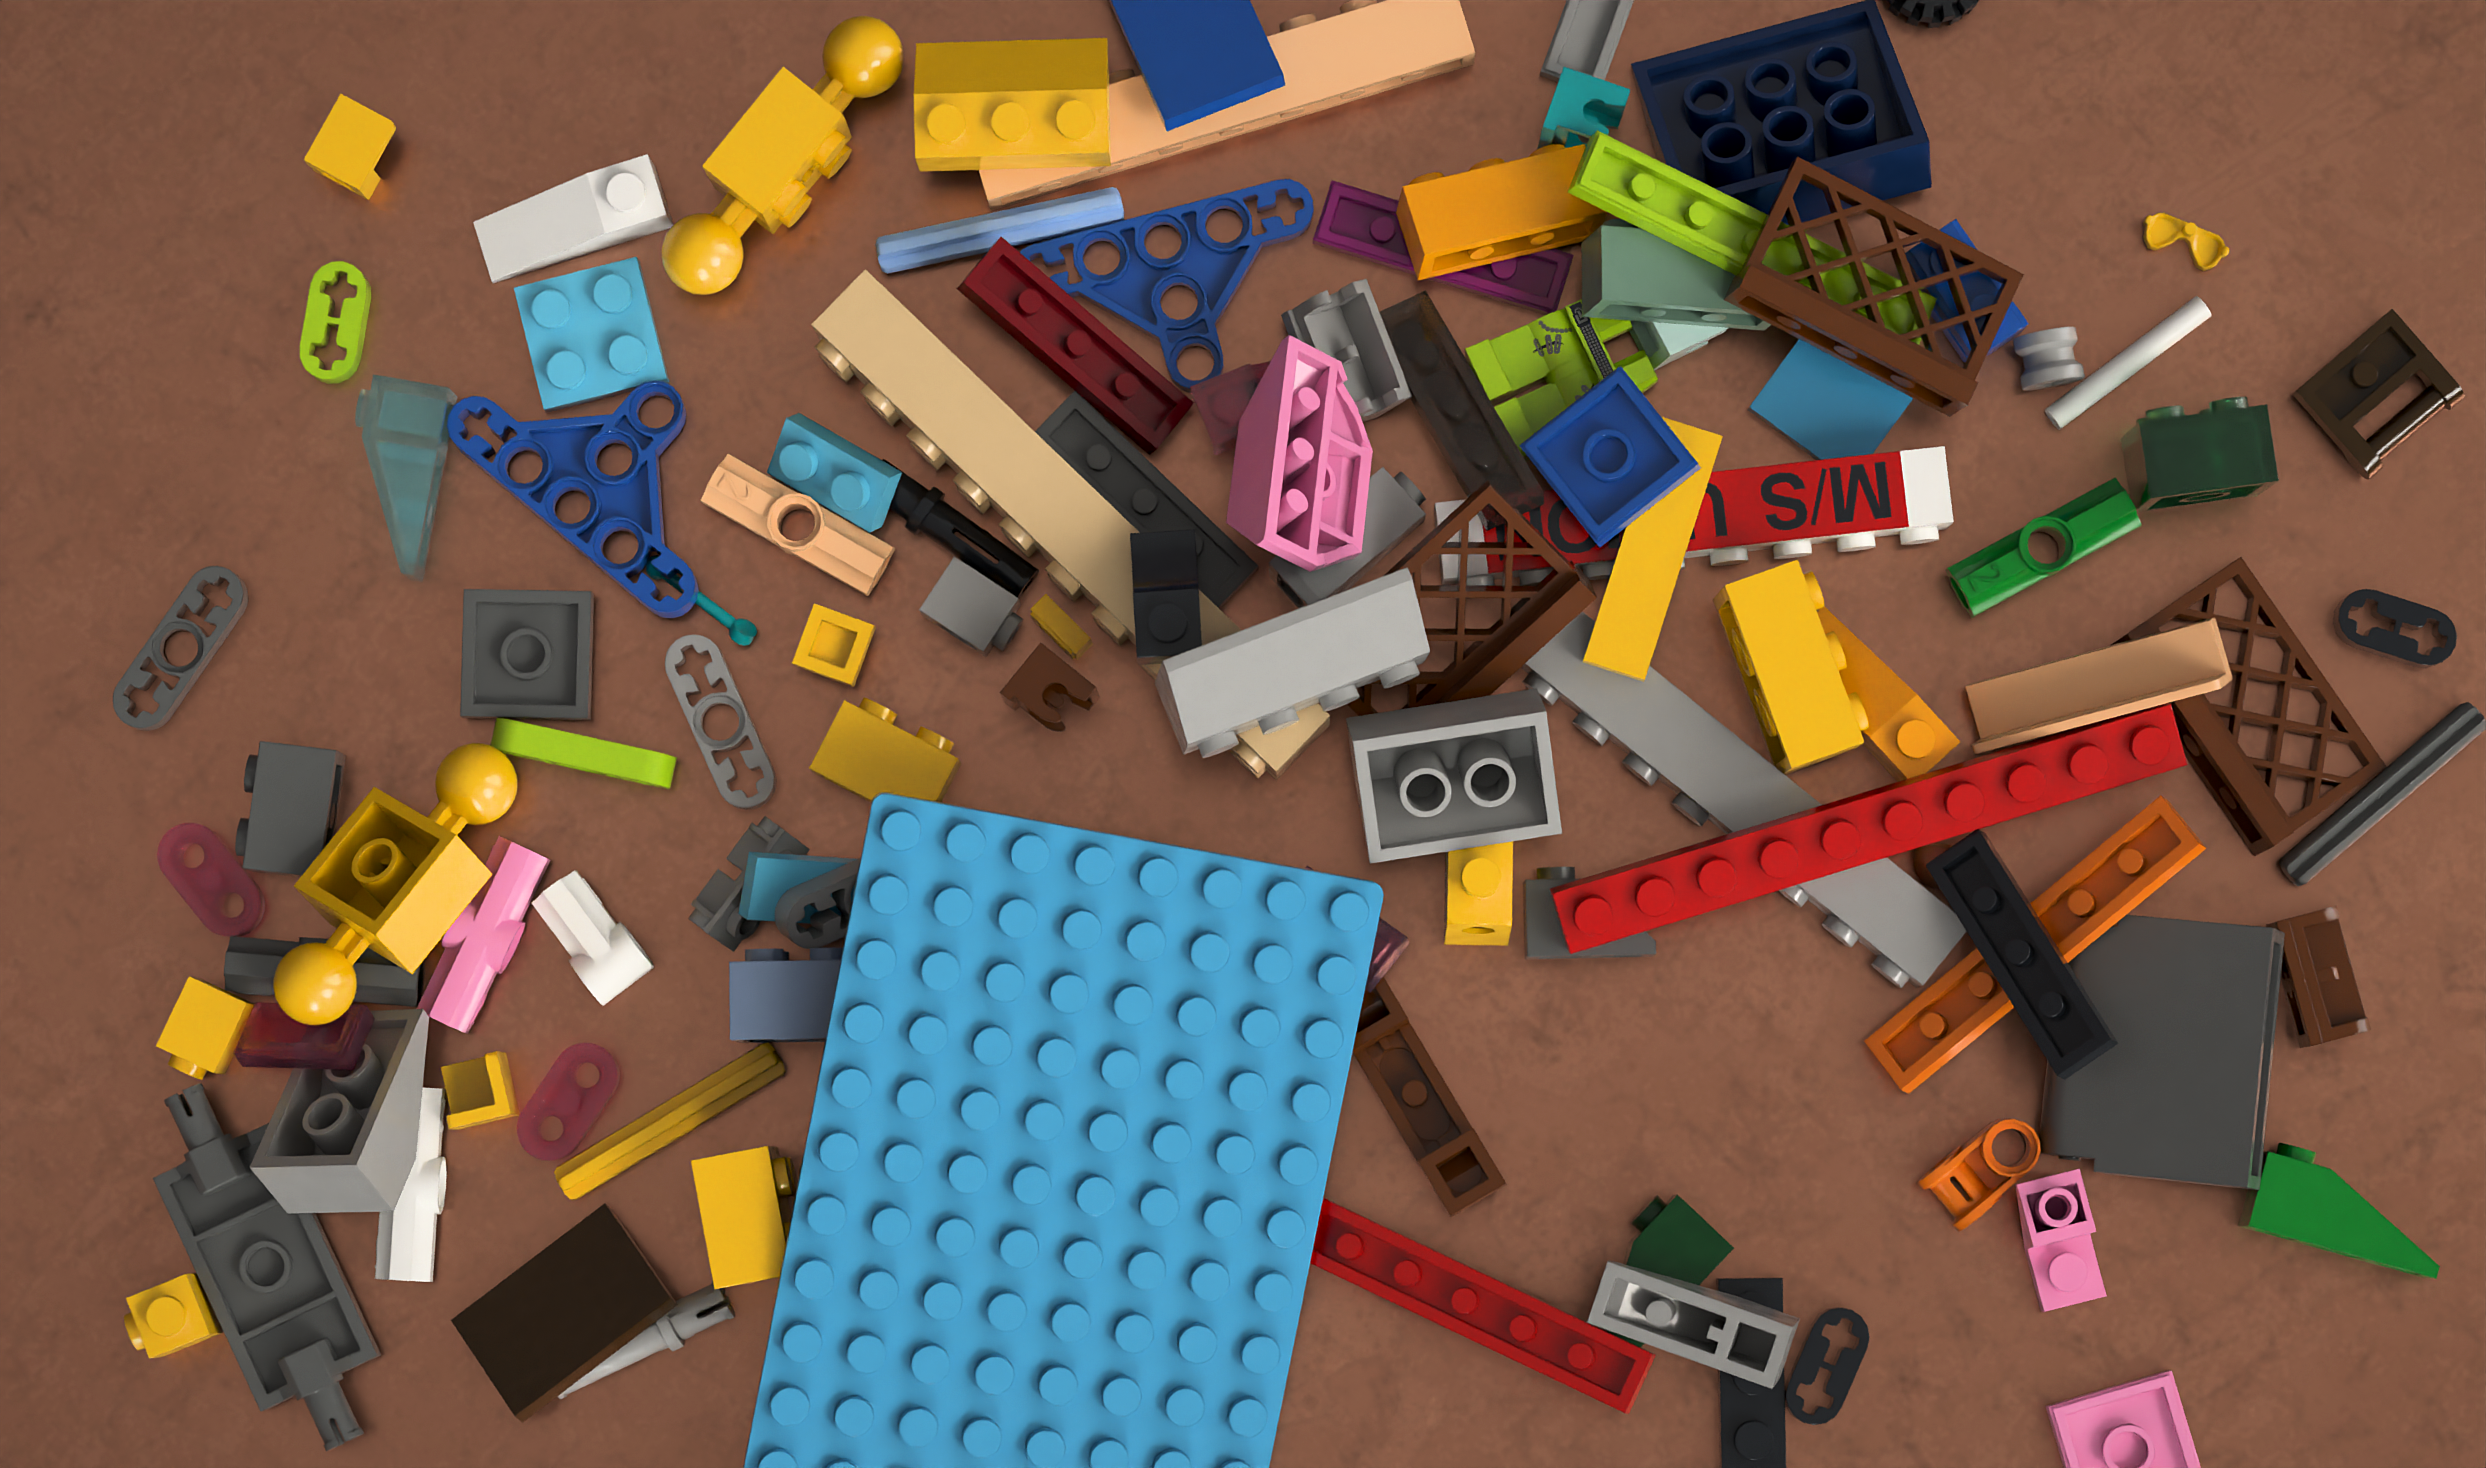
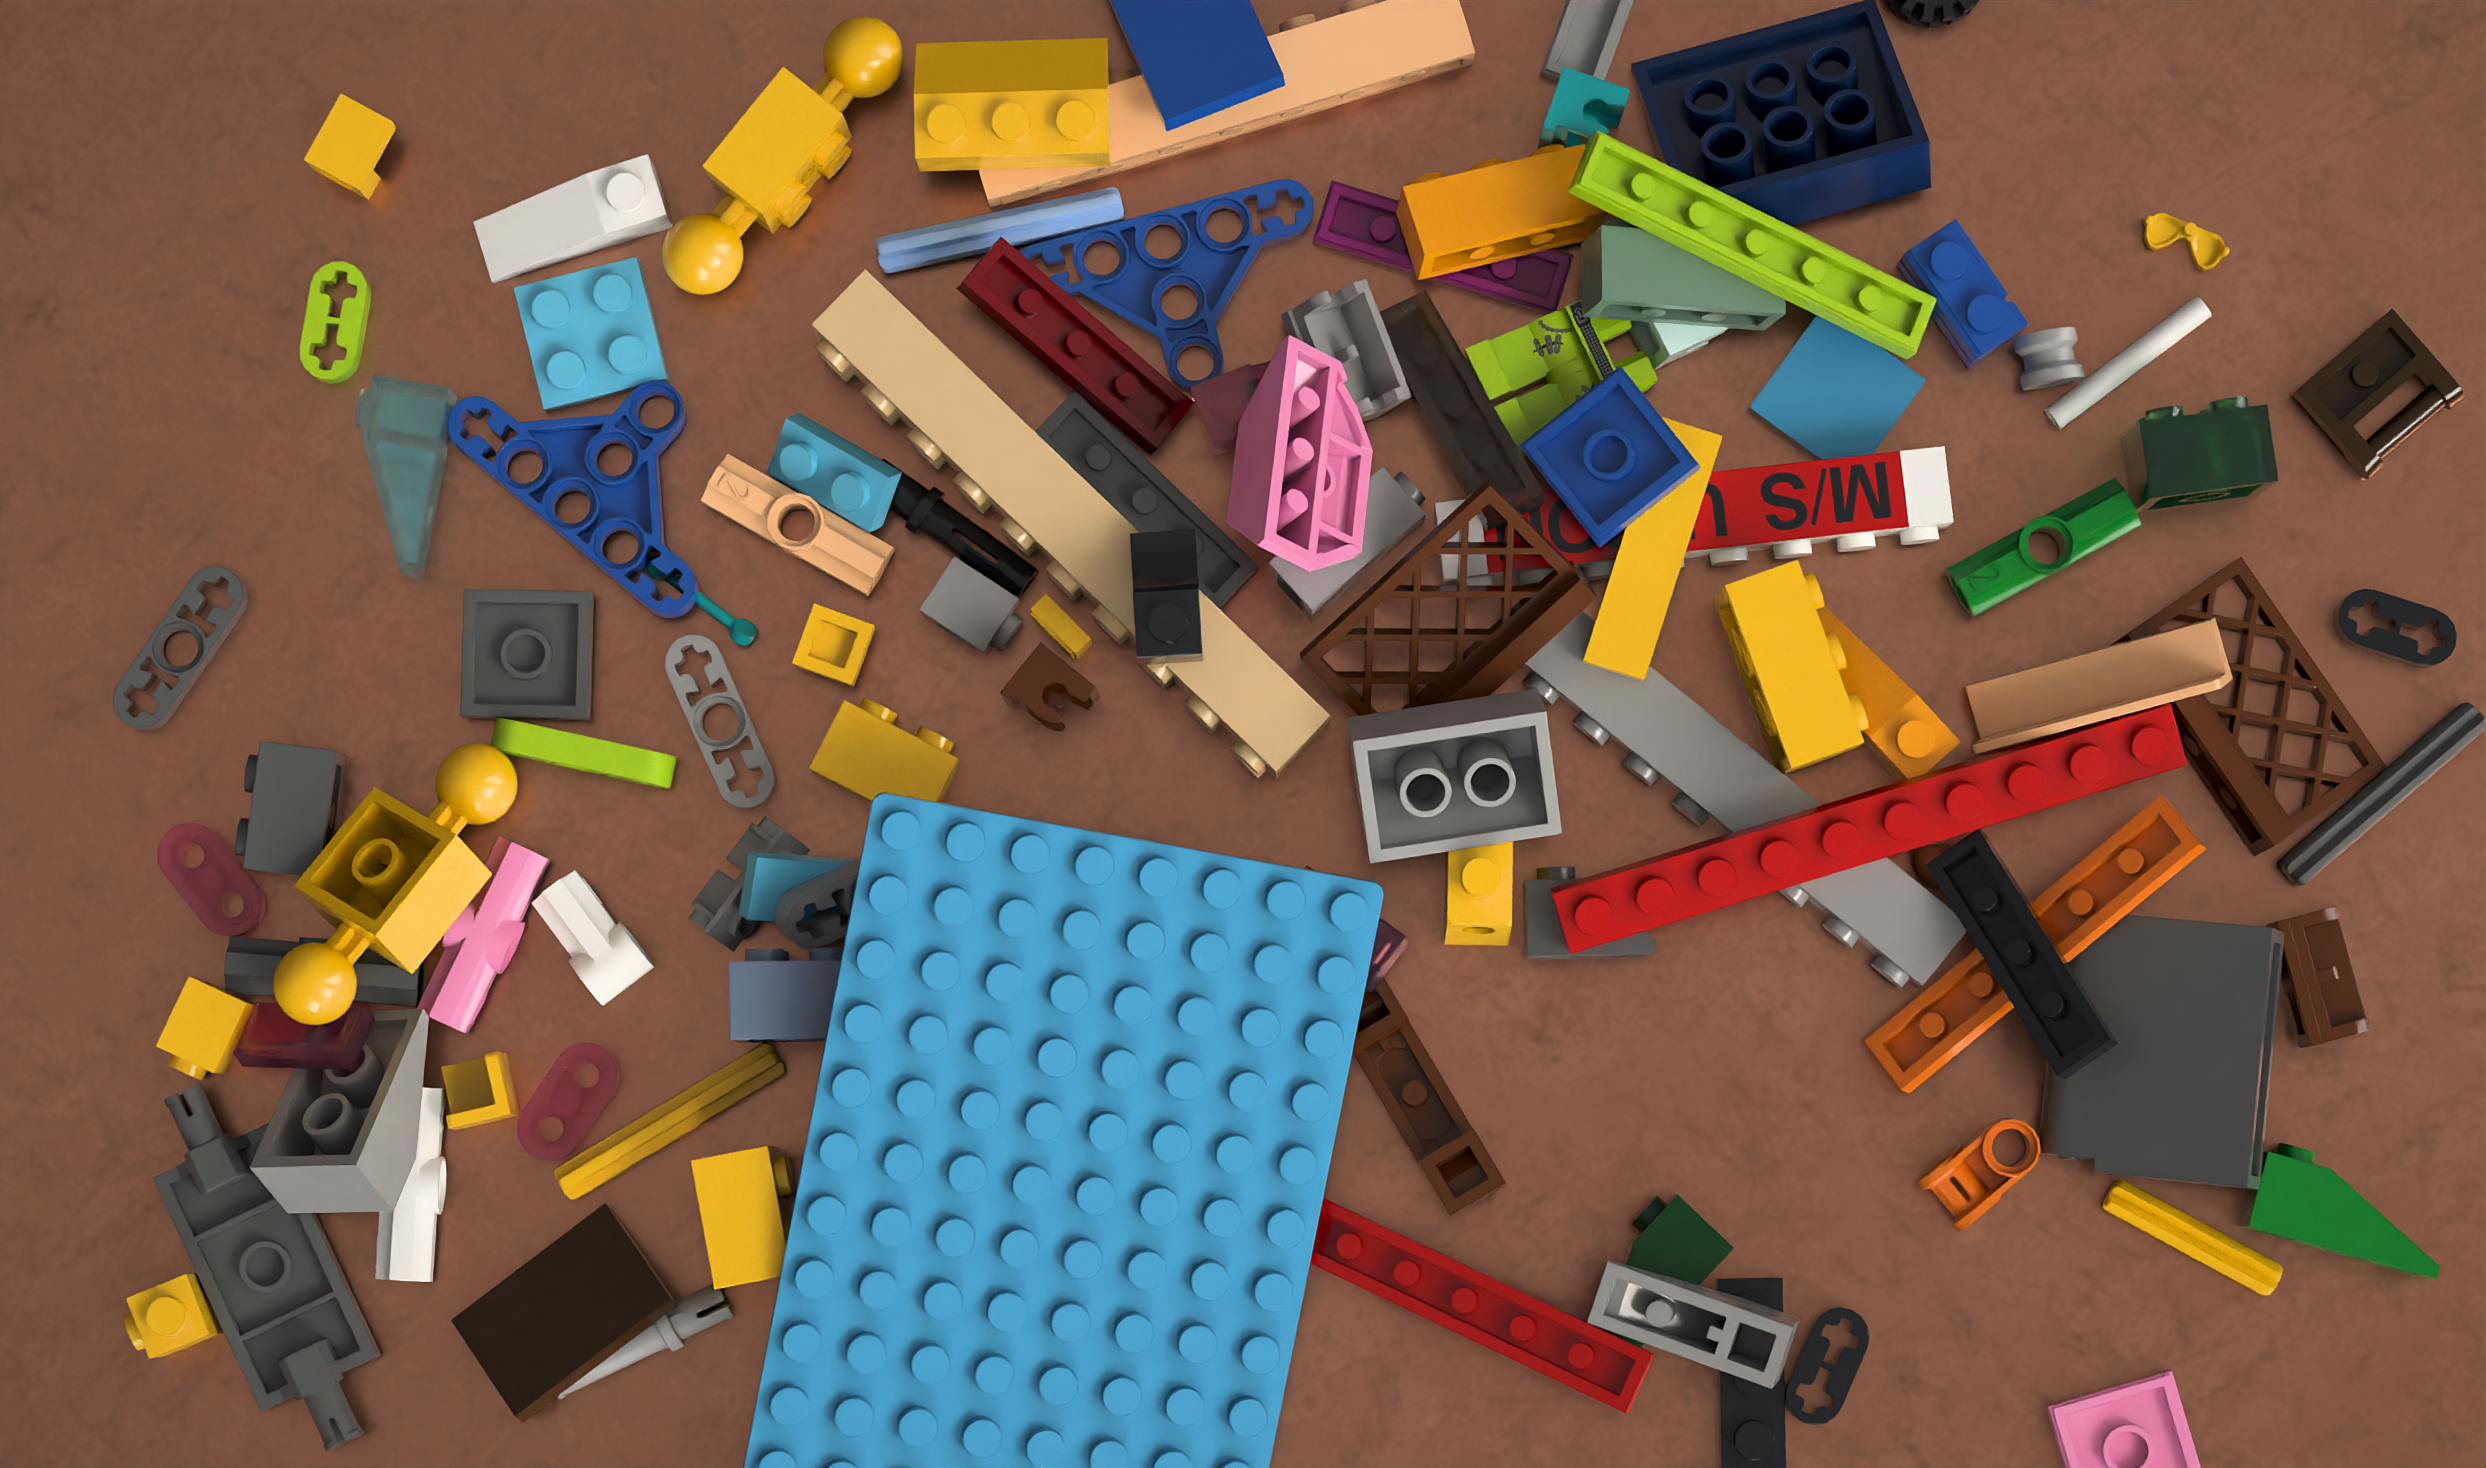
light grey slope [1155,567,1430,758] -> none
reddish brown fence [1724,157,2024,417] -> none
bright pink slope [2016,1169,2107,1312] -> none
none -> yellow axle [2103,1180,2283,1295]

